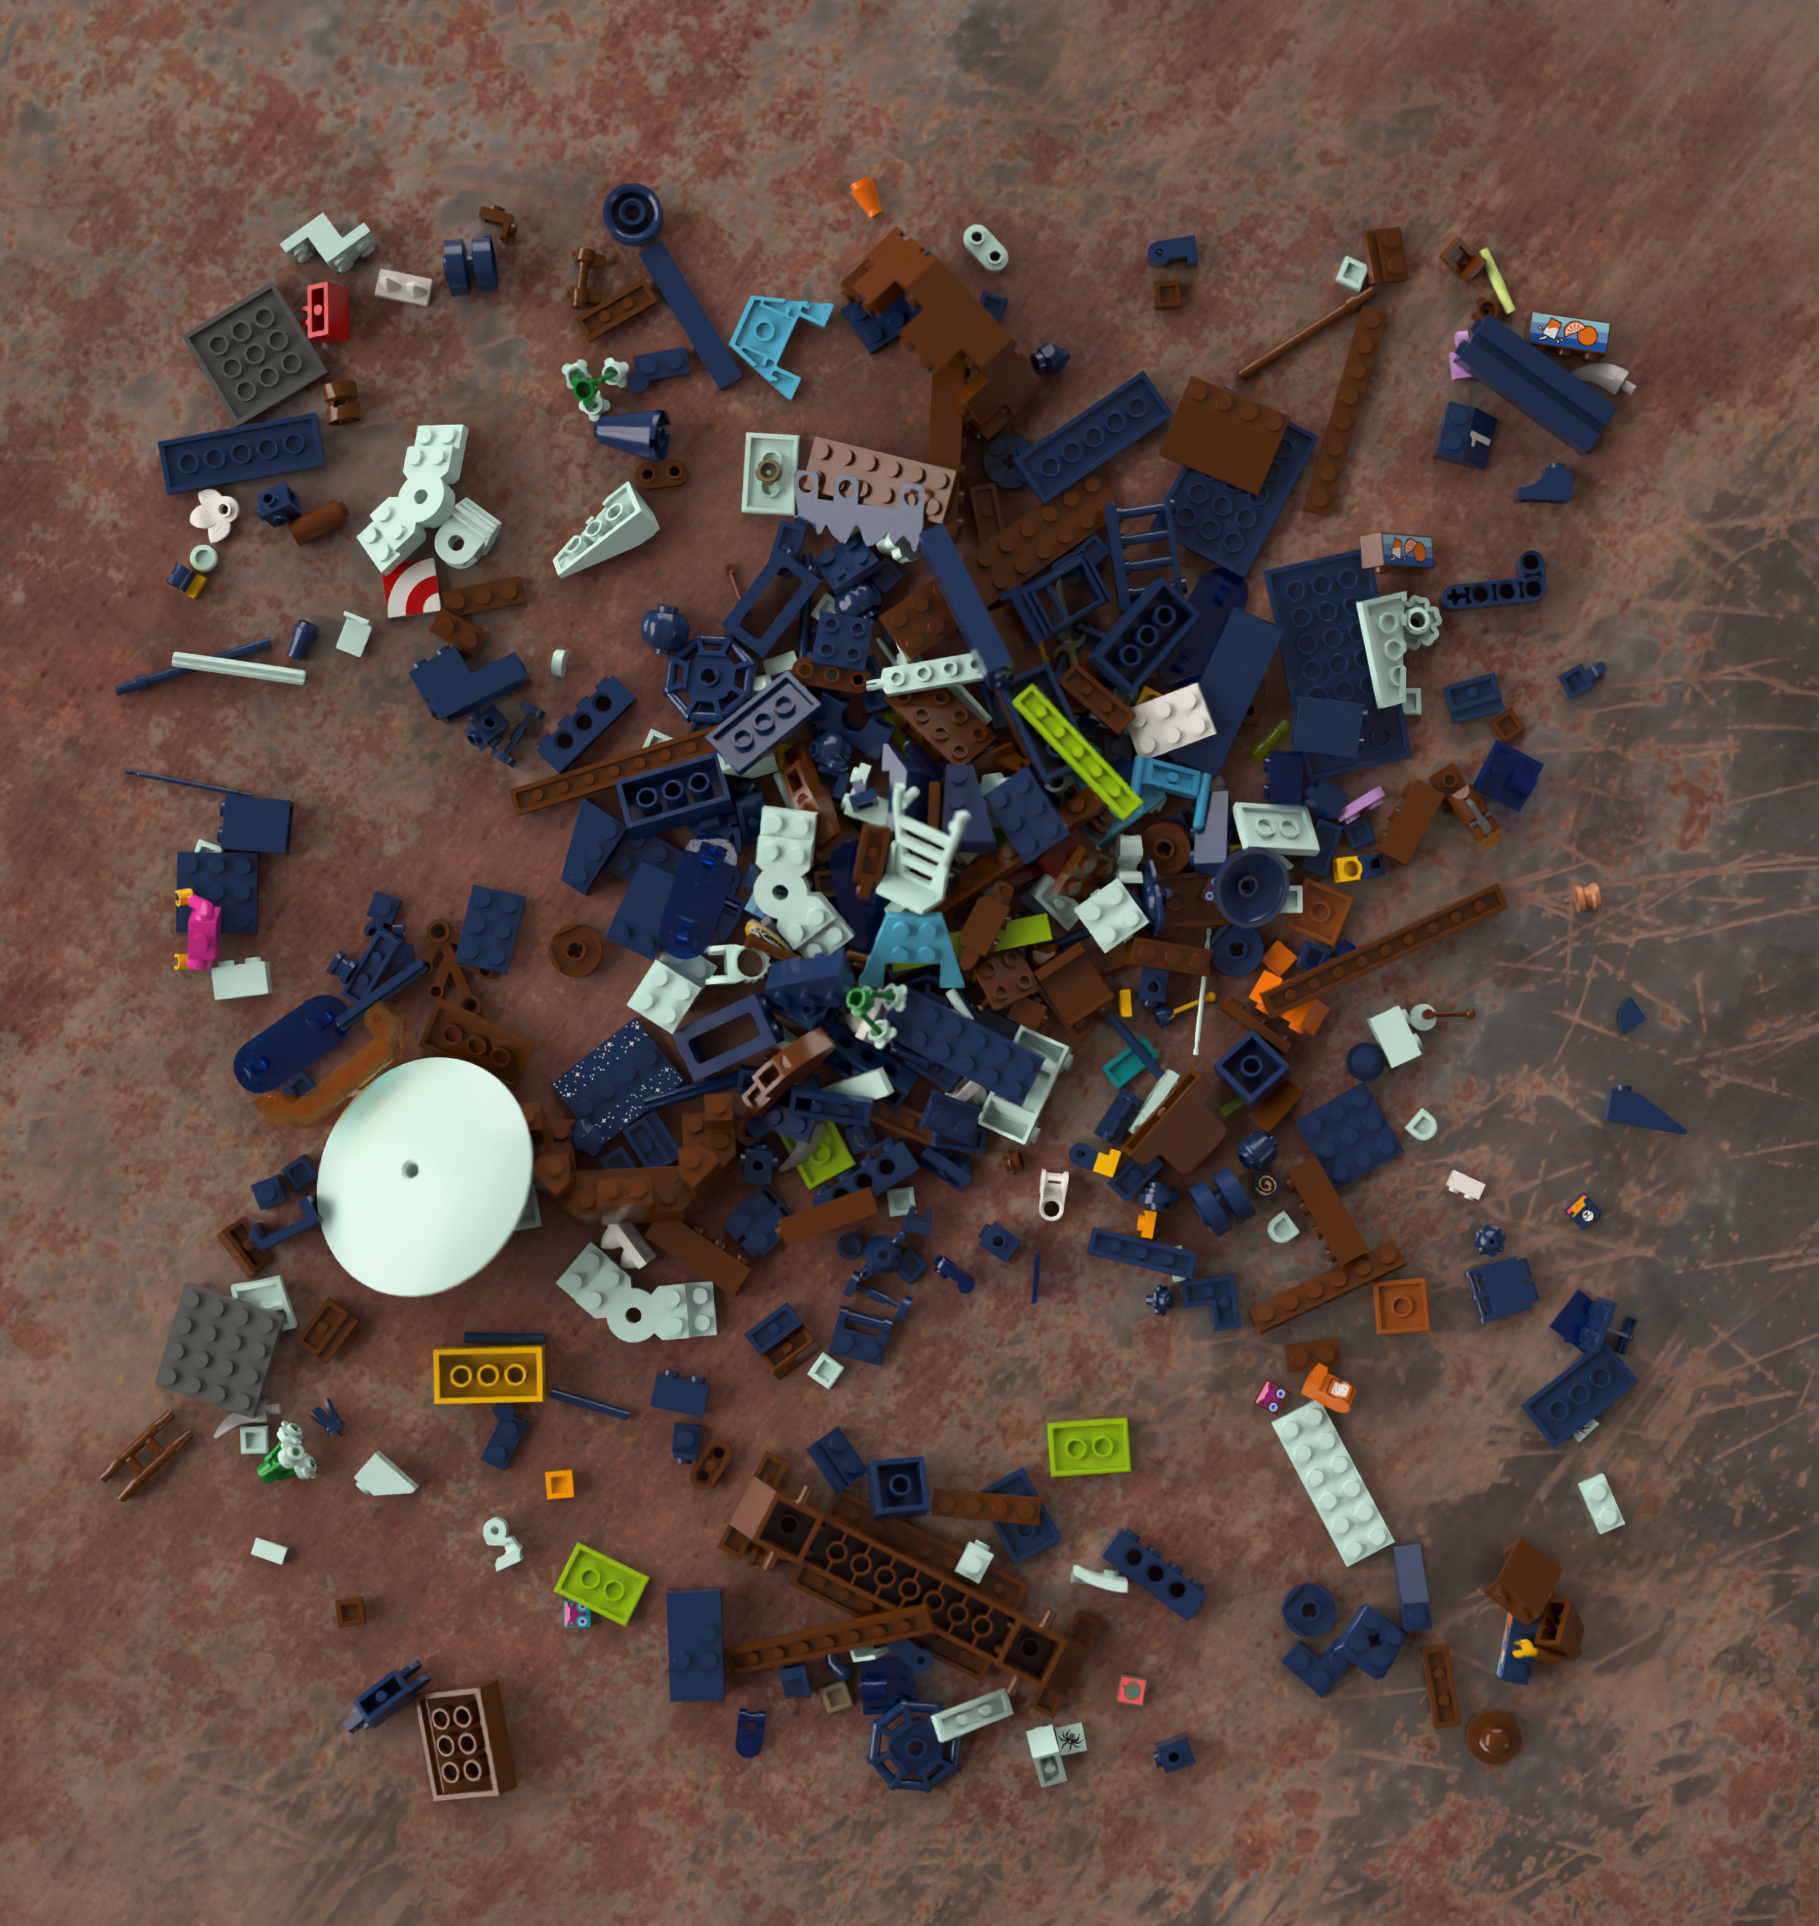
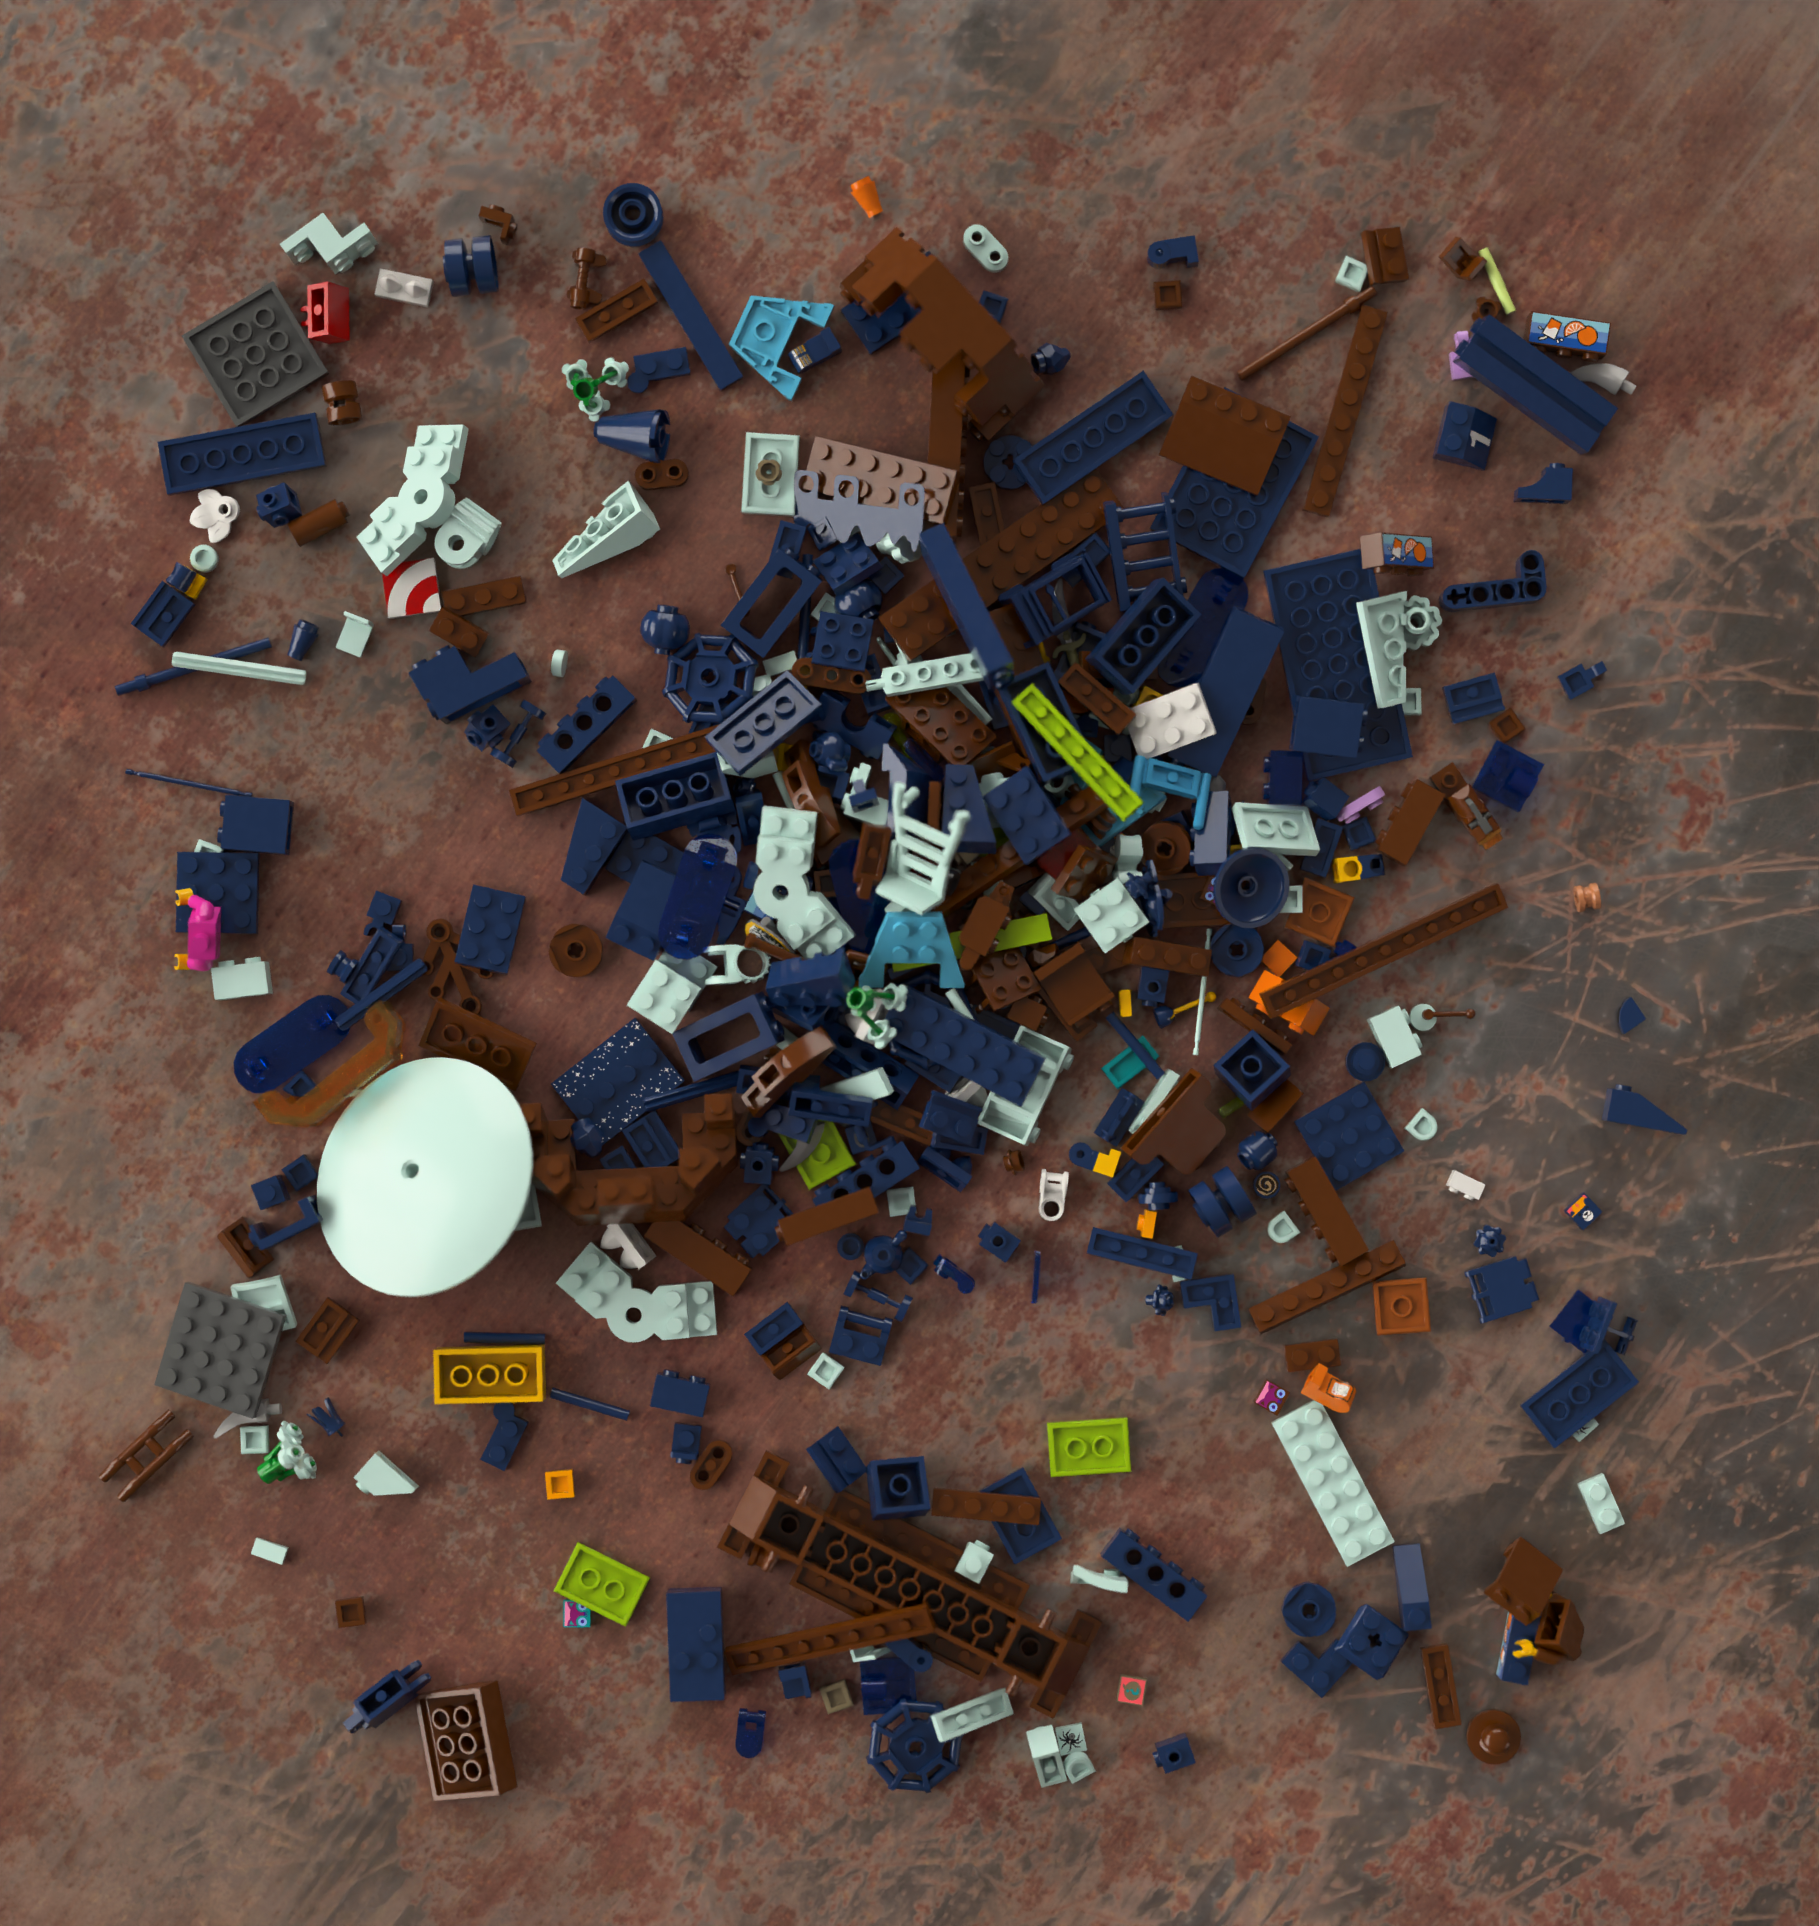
light aqua leg [483,1517,524,1572] -> none
dark blue arm [826,1653,854,1681] -> none
clear neon green bar [1249,719,1291,762] -> none
none -> dark blue plate [131,581,195,647]
none -> dark blue leg [788,327,842,374]
none -> dark blue tile [807,517,839,551]
none -> light aqua tile [1063,1752,1096,1784]
none -> dark blue plant [1125,872,1153,900]

